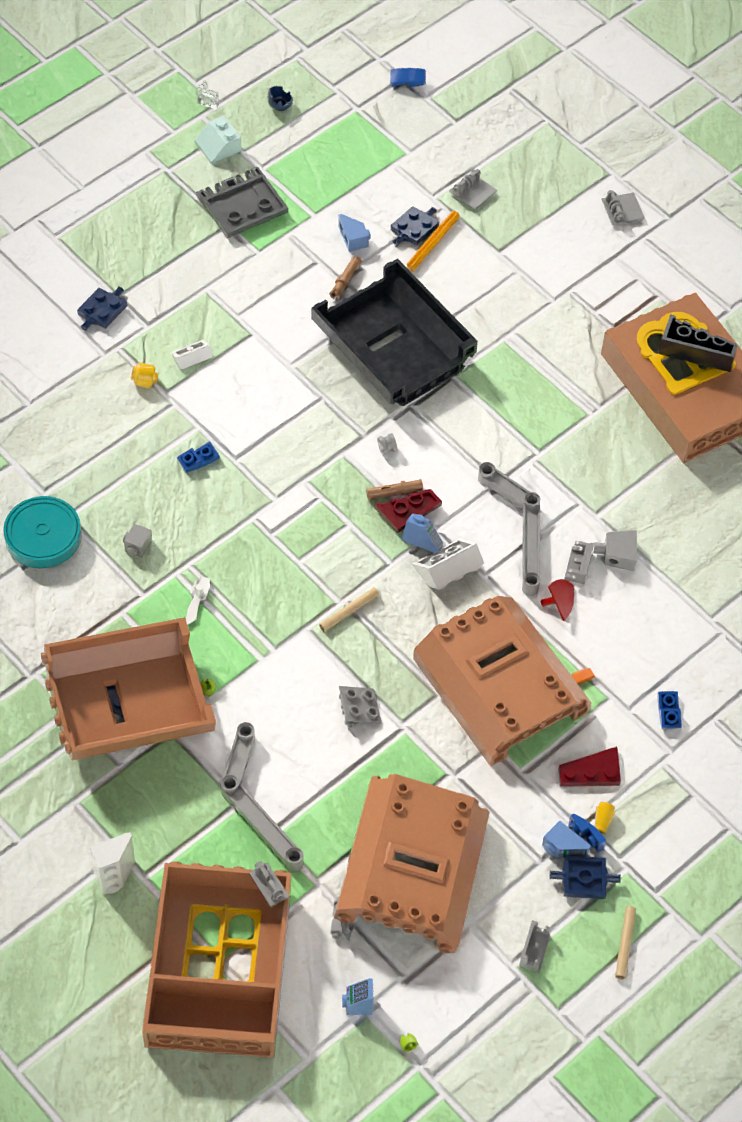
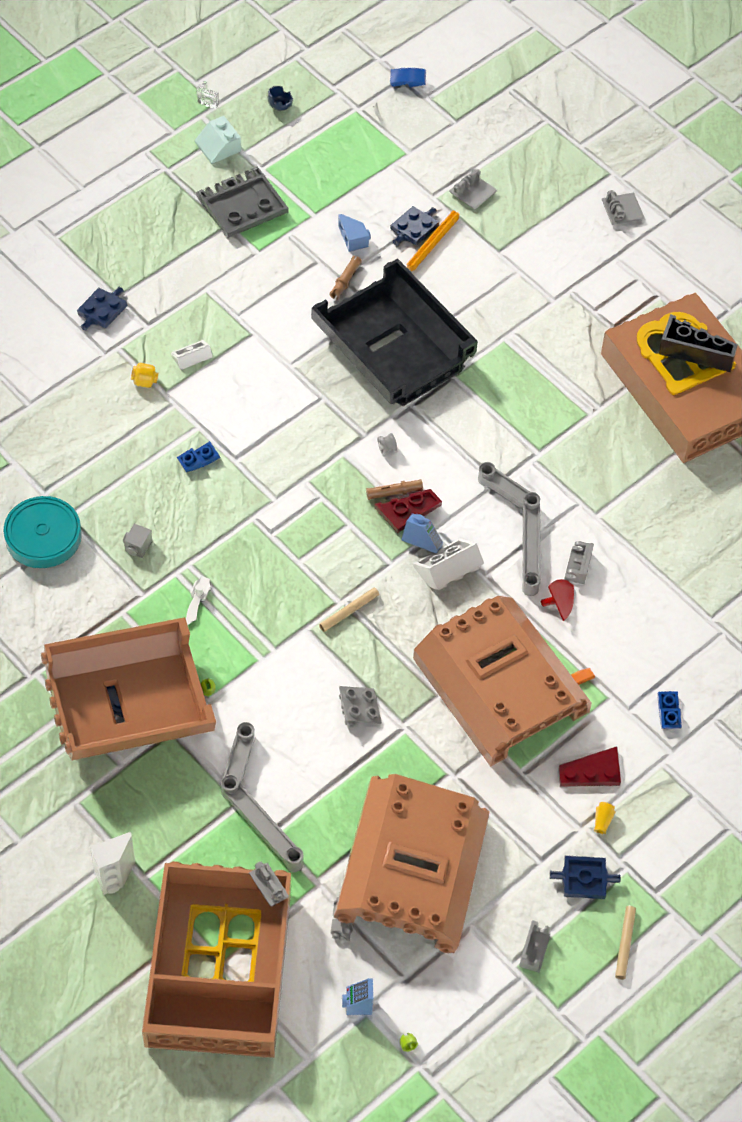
medium blue slope [542,820,591,858] -> none
blue slope [568,813,607,853] -> none
light grey torso [593,530,637,571] -> none

